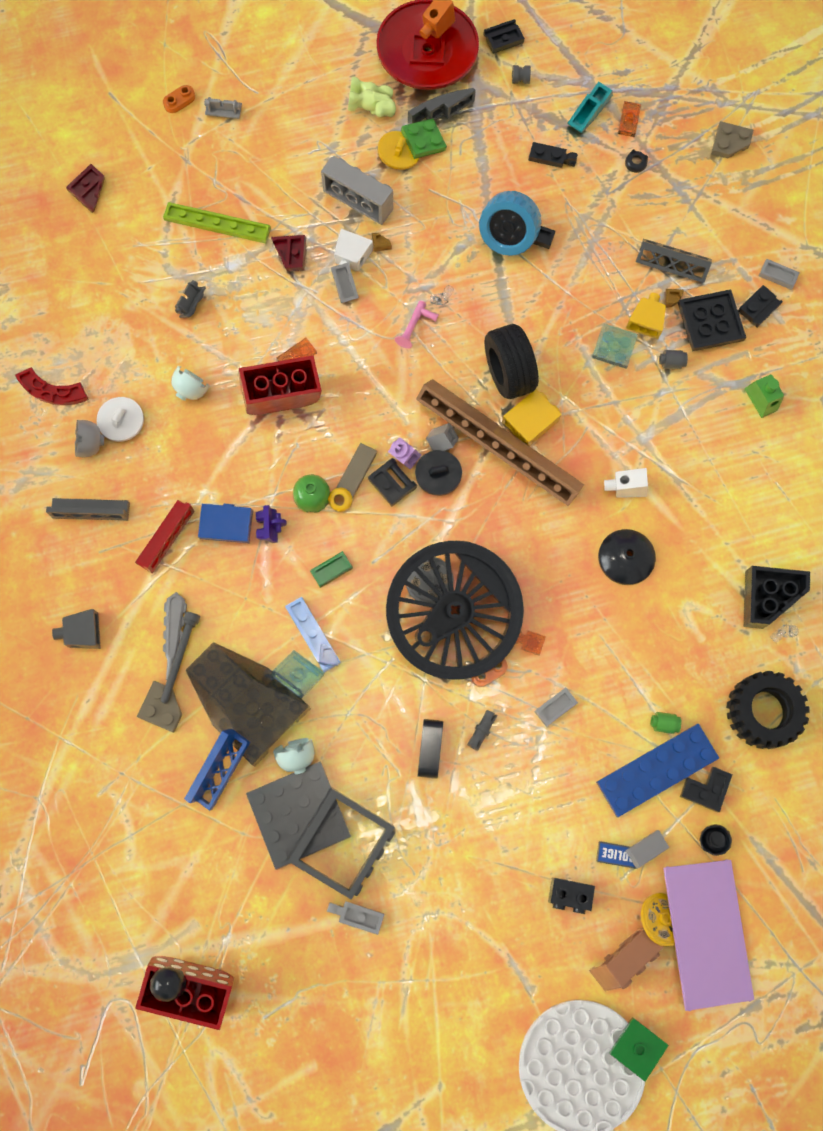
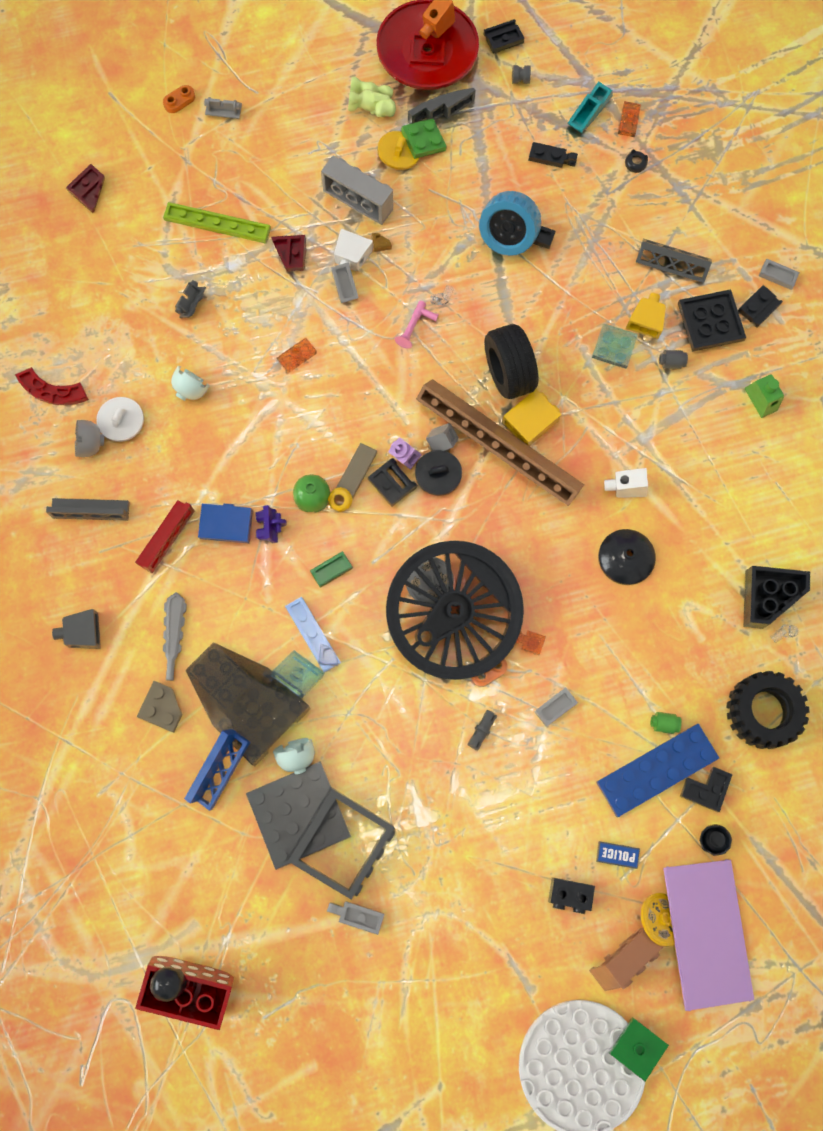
dark grey piece [161,612,200,704] -> none
red brick [238,355,322,415] -> none
beam [417,719,443,779] -> none
light grey tile [626,830,669,869] -> none
pearl gold tile [665,289,684,308] -> none
dark tan plate [711,121,754,159] -> none

